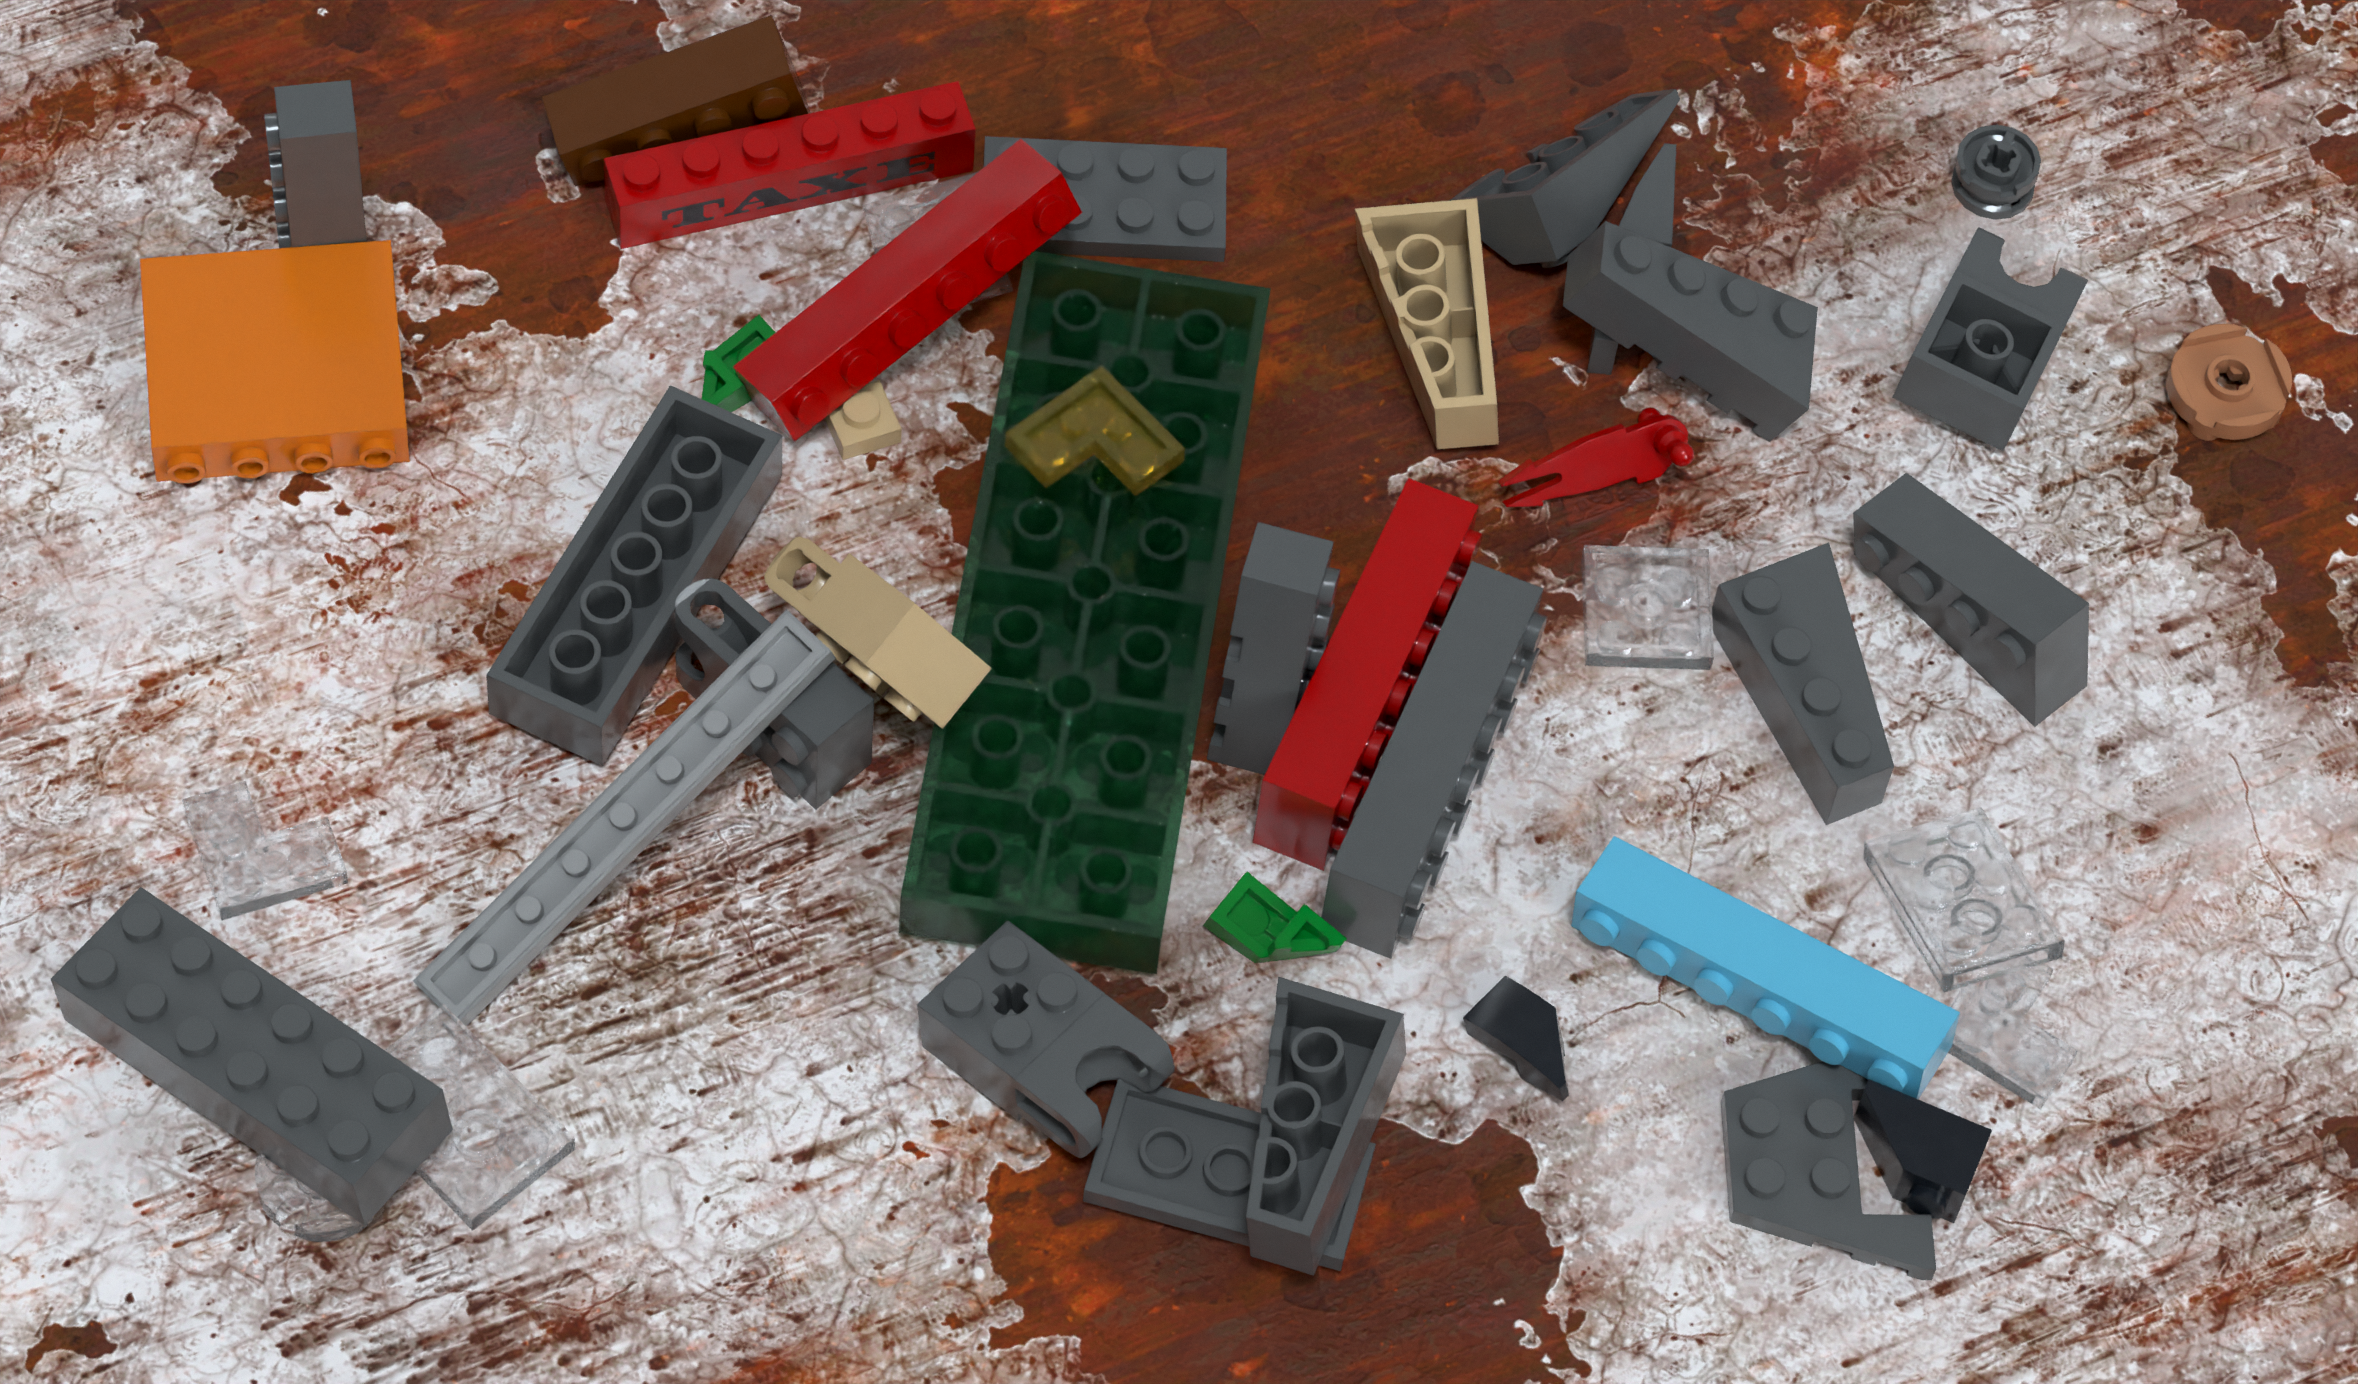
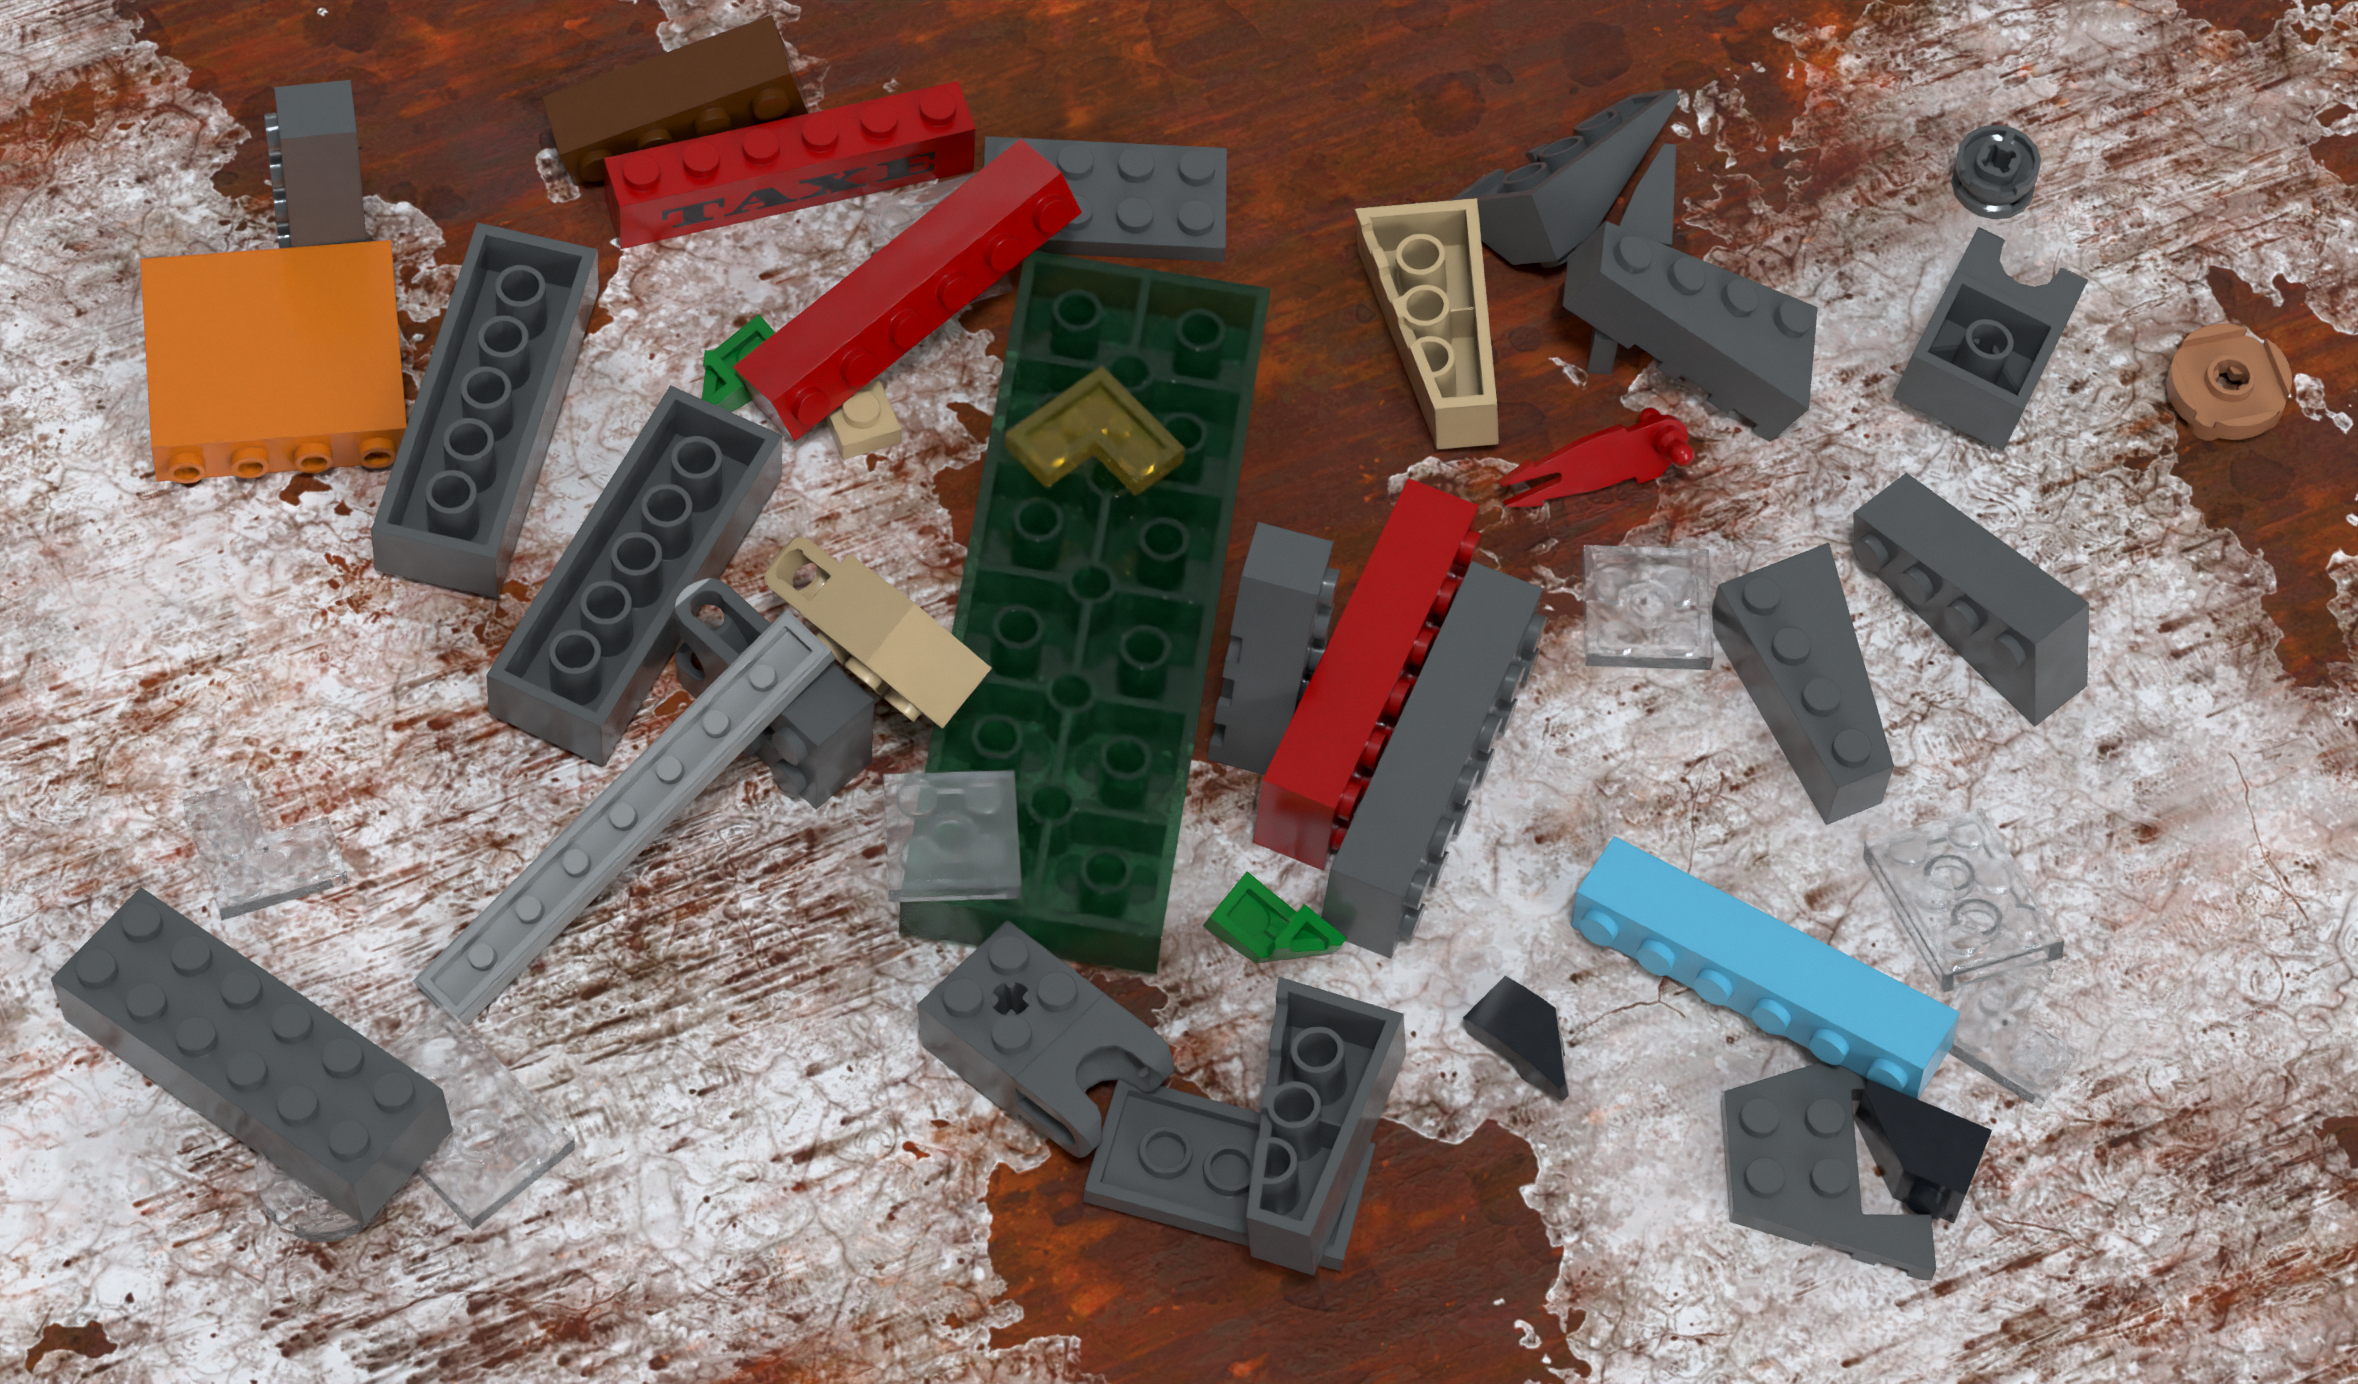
none -> dark grey brick [371,222,599,598]
none -> clear plate [883,770,1021,902]

